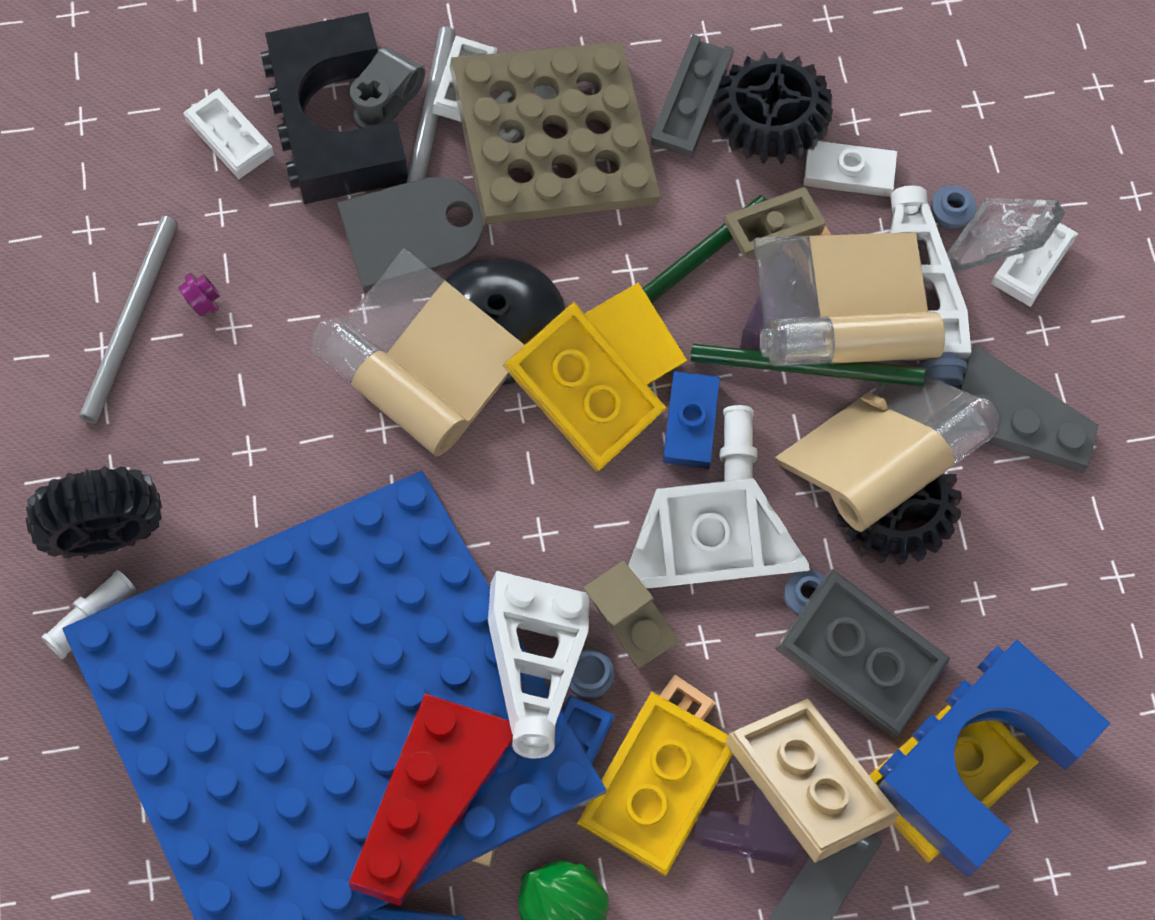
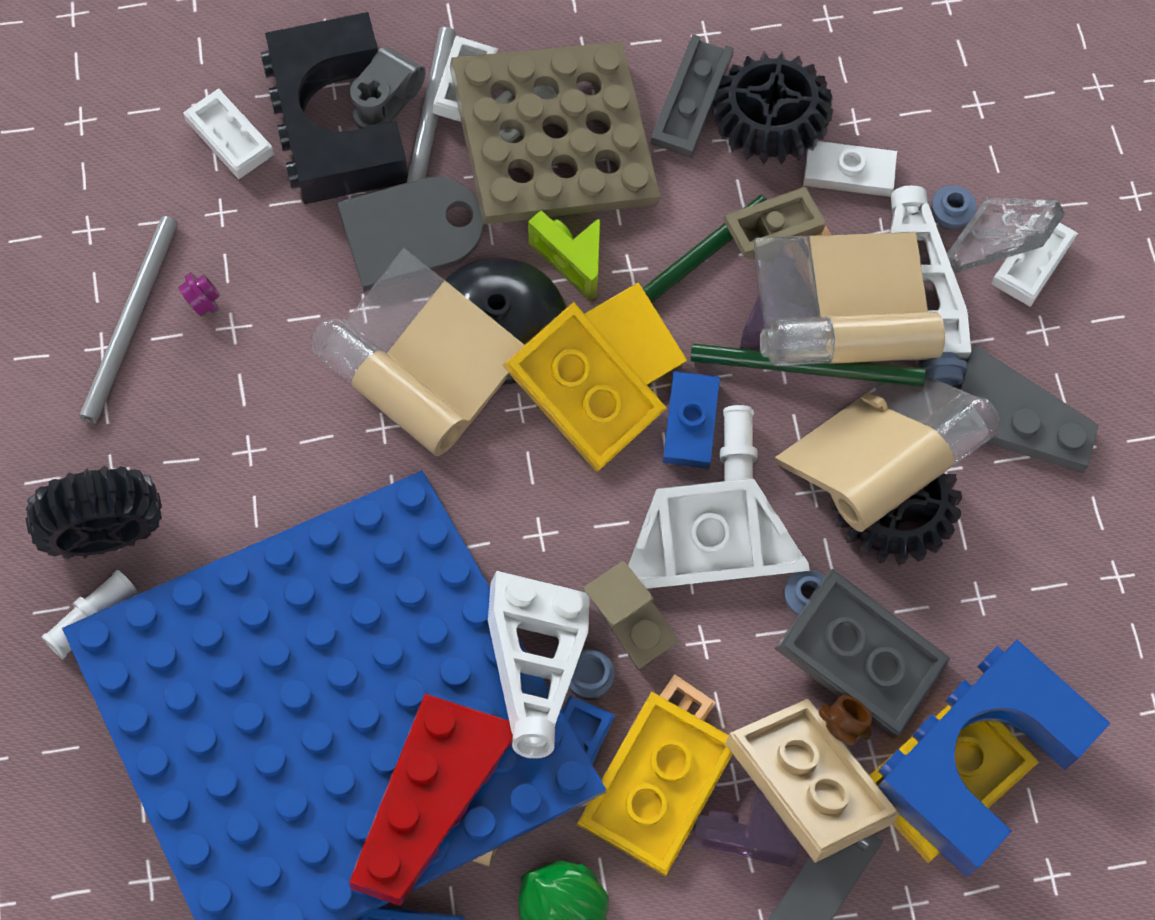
none -> lime slope [528,210,600,302]
none -> reddish brown plate [819,695,872,745]

